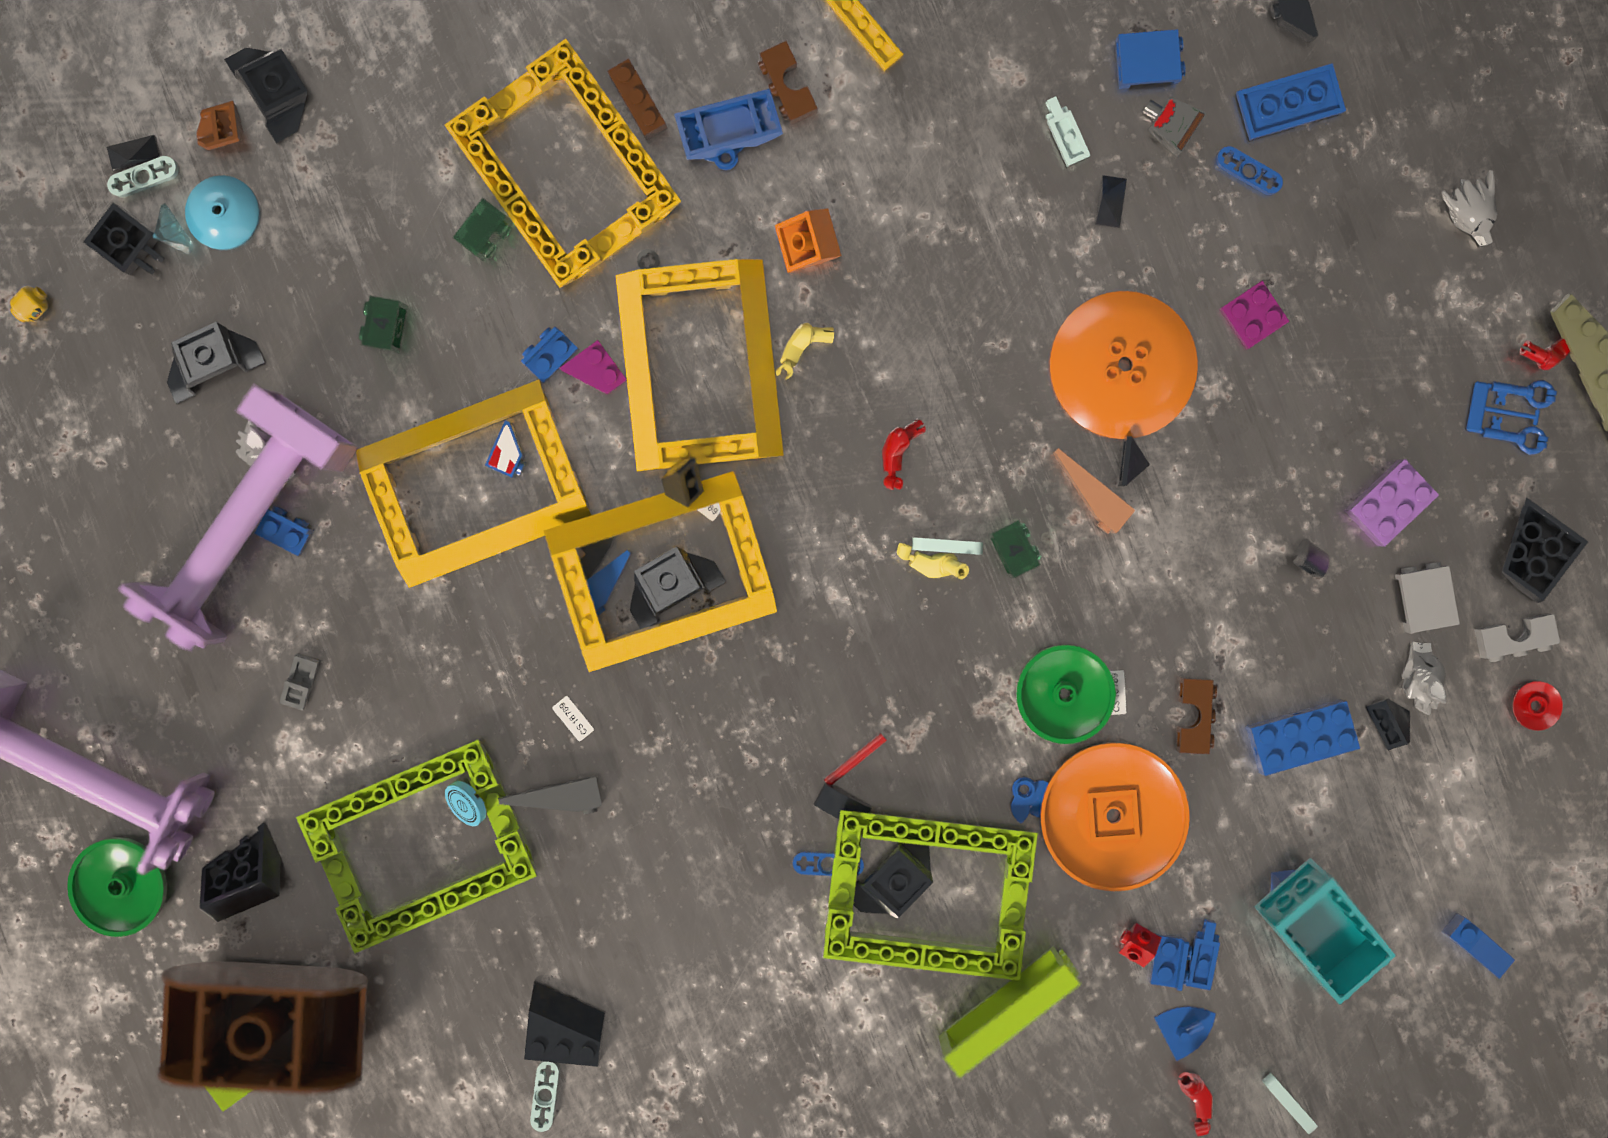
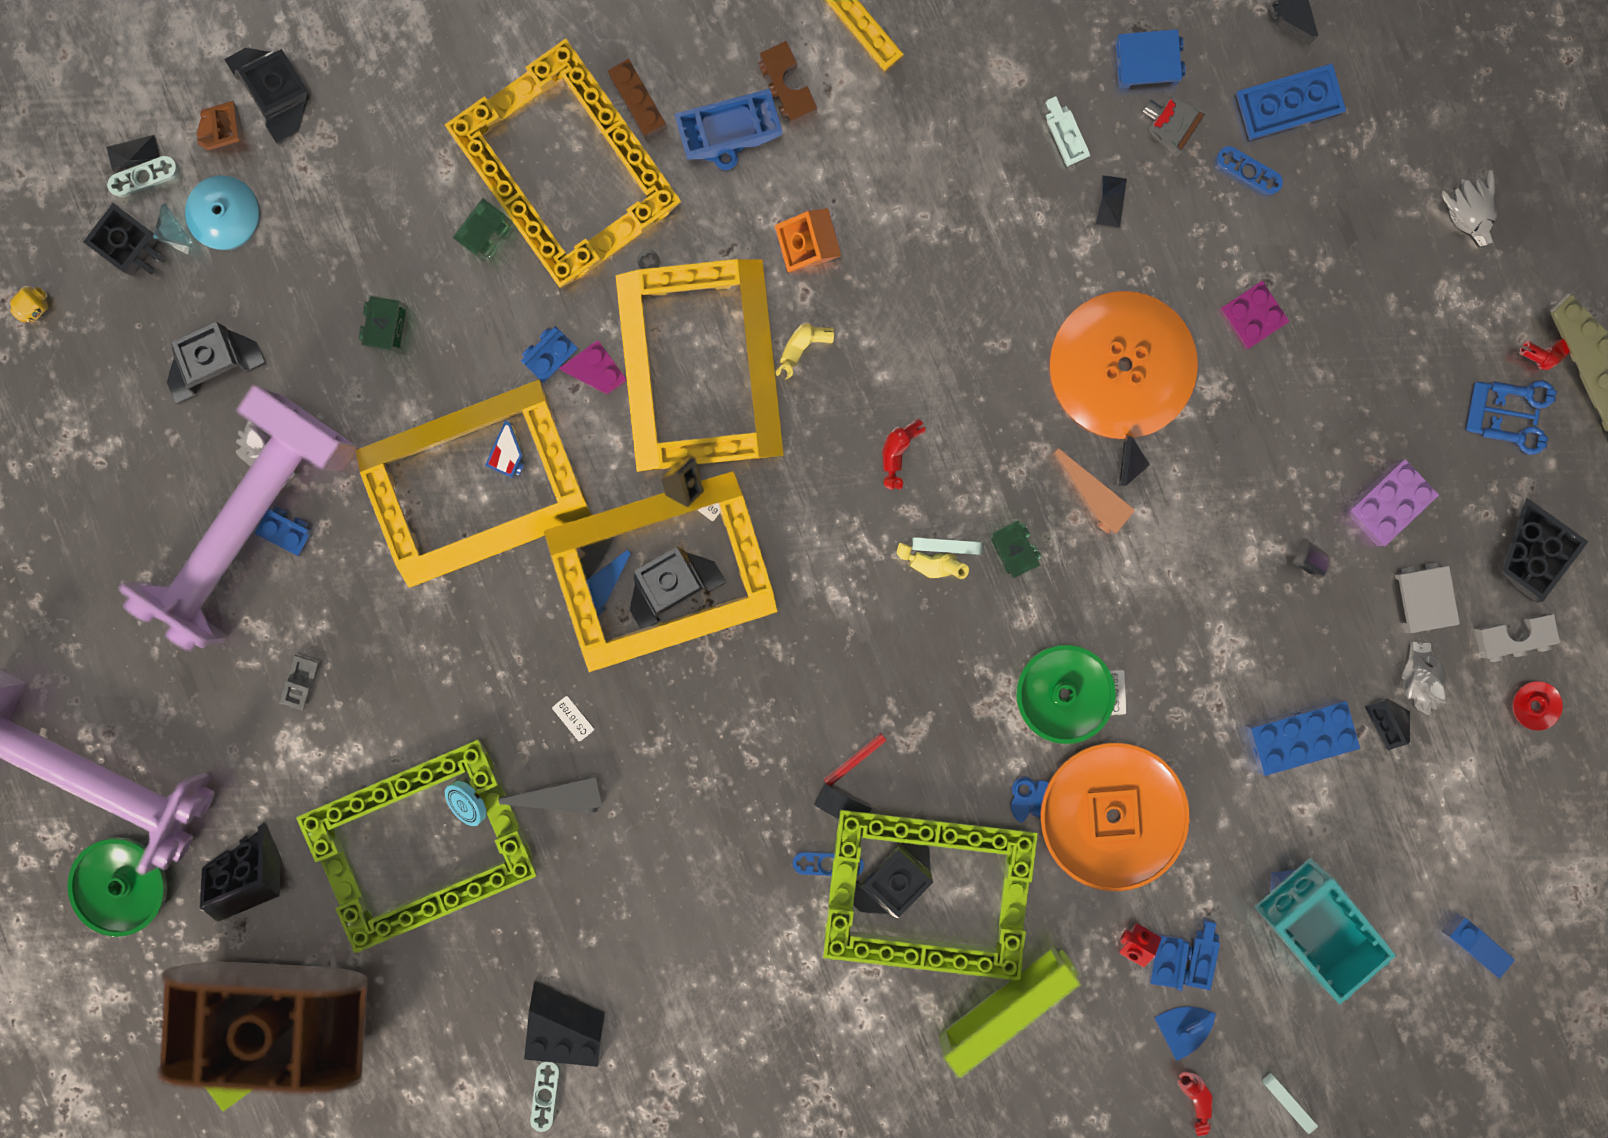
reddish brown arch [1176,677,1217,754] -> none

